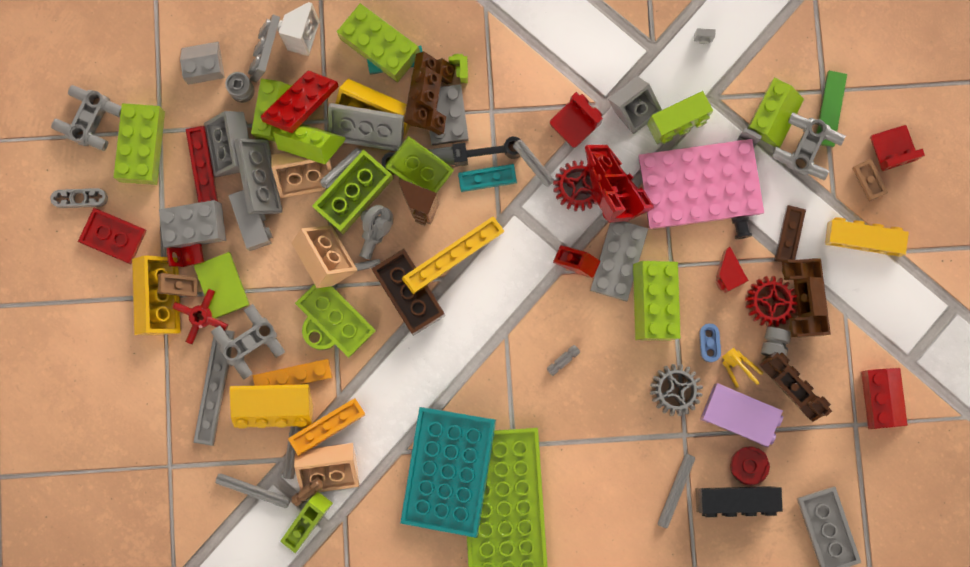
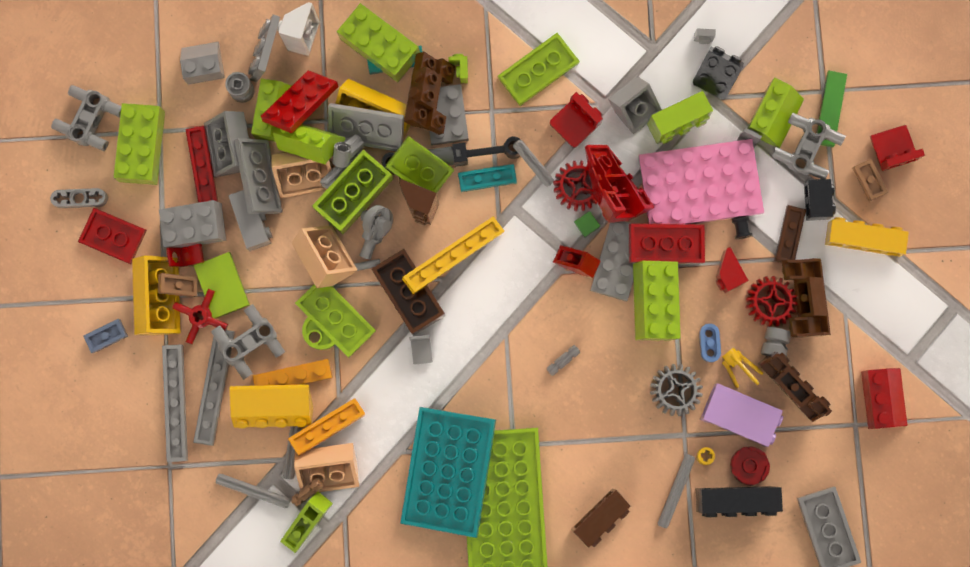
none -> sand blue plate [83,319,128,353]
none -> light grey plate [162,344,188,462]
none -> light grey piece [332,134,364,168]
none -> light grey bracket [409,335,433,364]
none -> lime tile [498,32,580,106]
none -> reddish brown slope [571,488,631,548]
none -> bright green tile [574,211,601,238]
none -> red plate [629,223,705,263]
none -> black bracket [693,46,744,99]
none -> yellow bush [696,447,715,465]
none -> black brick [804,179,836,221]

